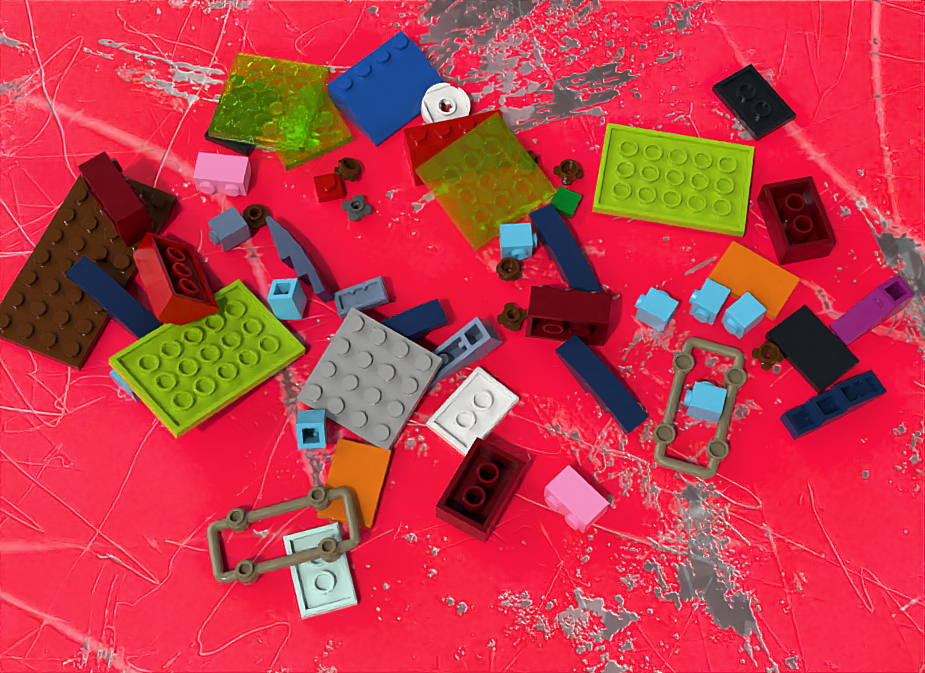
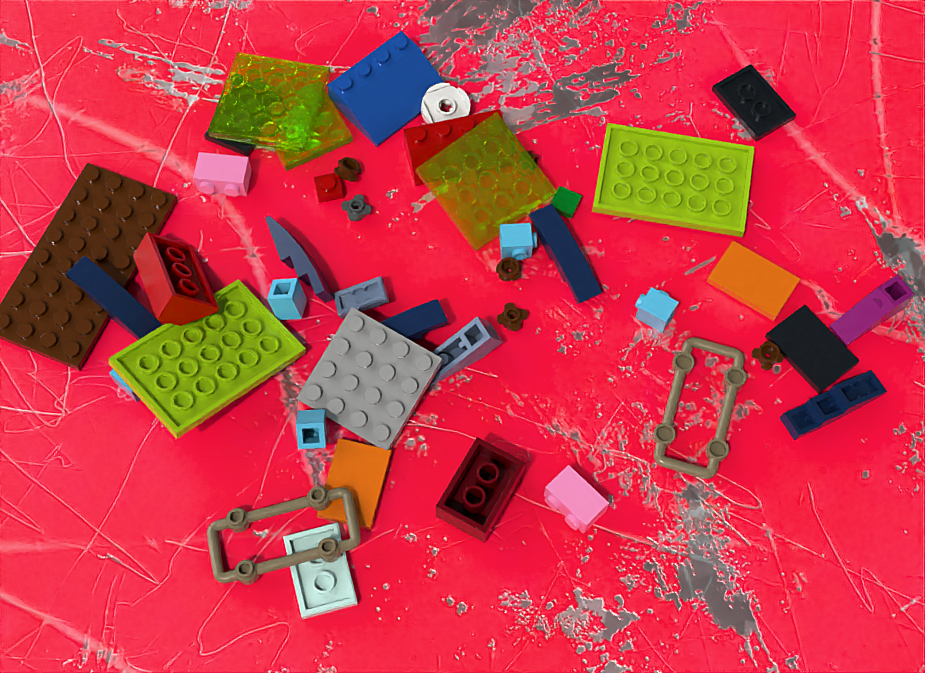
dark red brick [77,151,154,248] -> none
sand blue brick [207,206,251,252] -> none
reddish brown plate [243,204,268,229] -> none
white tile [426,366,519,457] -> none
dark red brick [525,285,612,346] -> none
reddish brown plate [553,159,583,186] -> none
dark blue slope [554,335,648,434] -> none
medium azure brick [683,381,727,424] -> none
medium azure brick [689,278,731,325] -> none
medium azure brick [721,292,767,339] -> none
dark red brick [757,176,836,265] -> none

